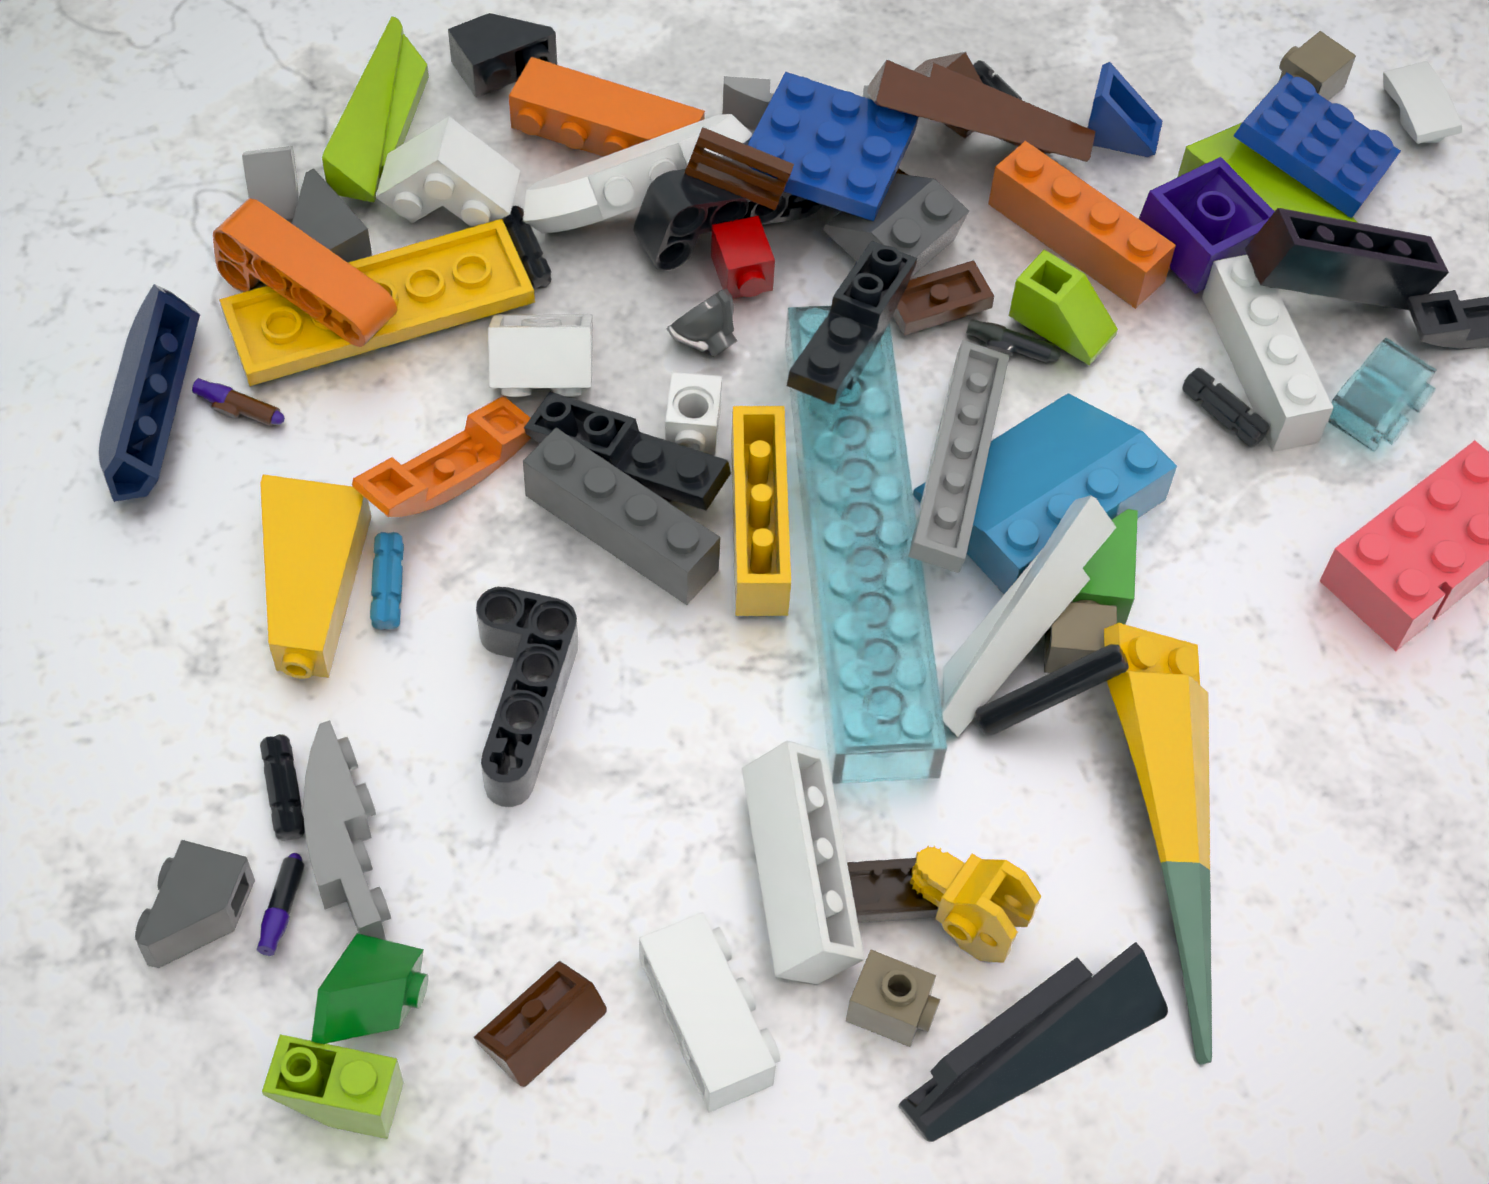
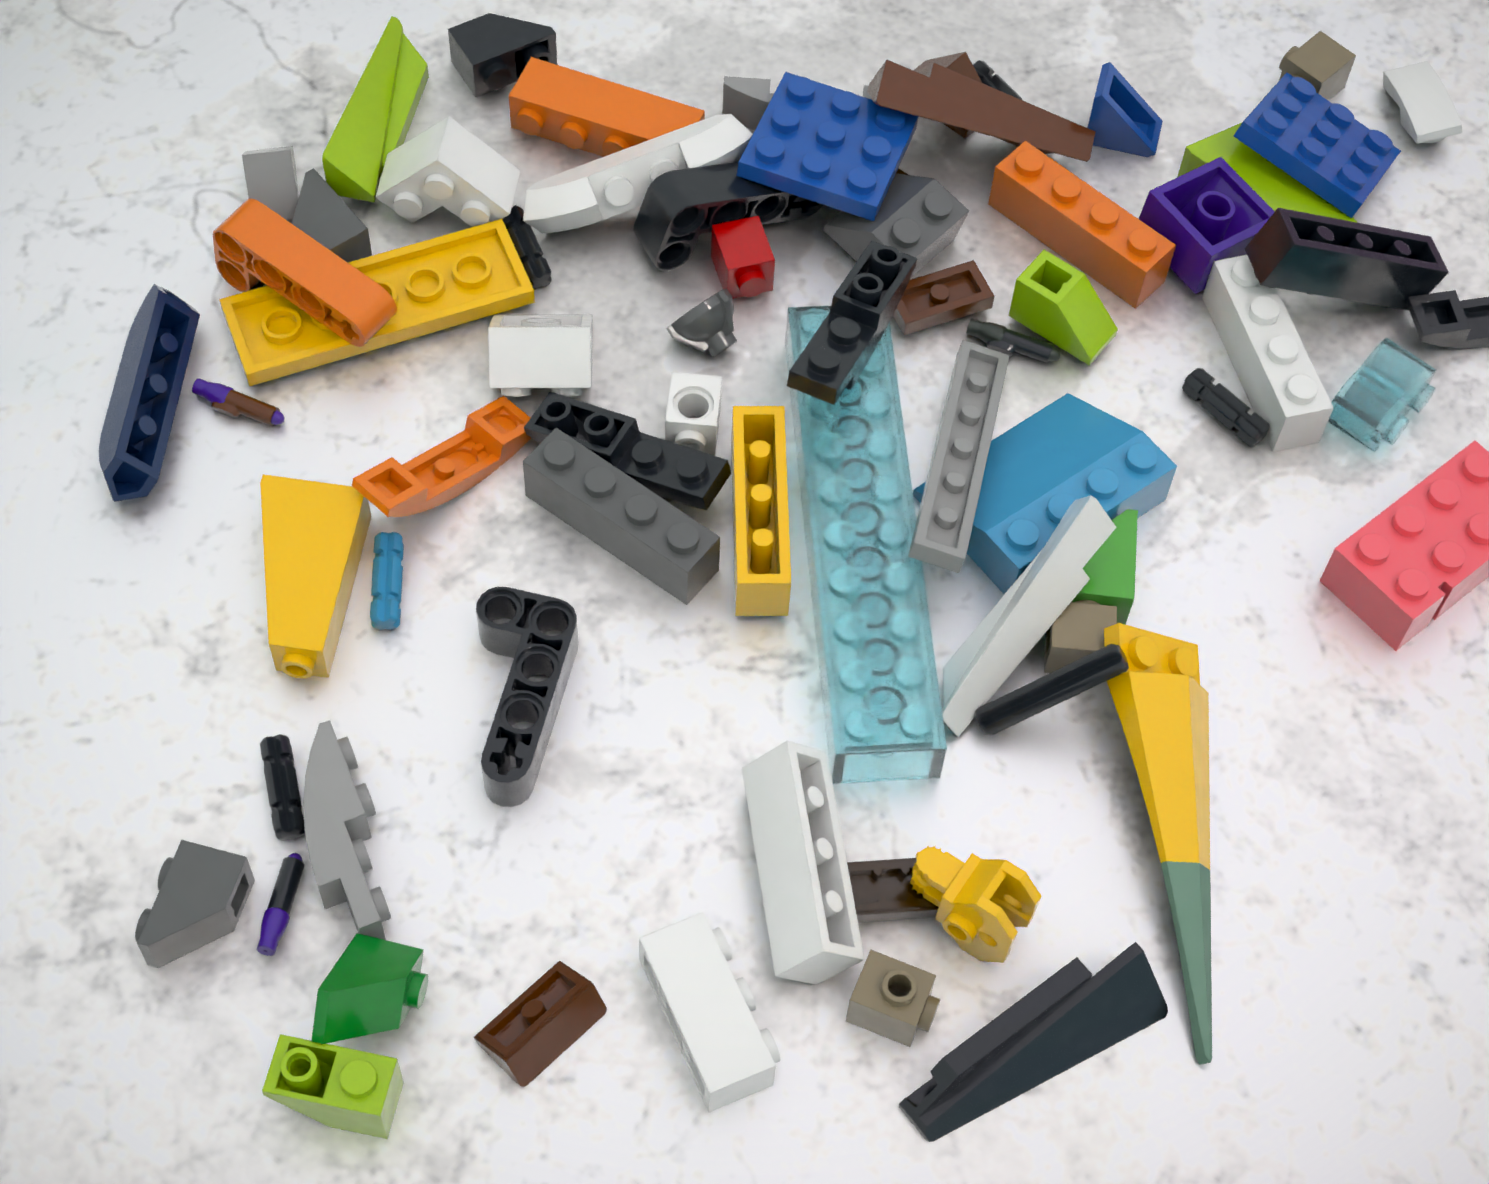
reddish brown tile [684,127,794,210] -> none

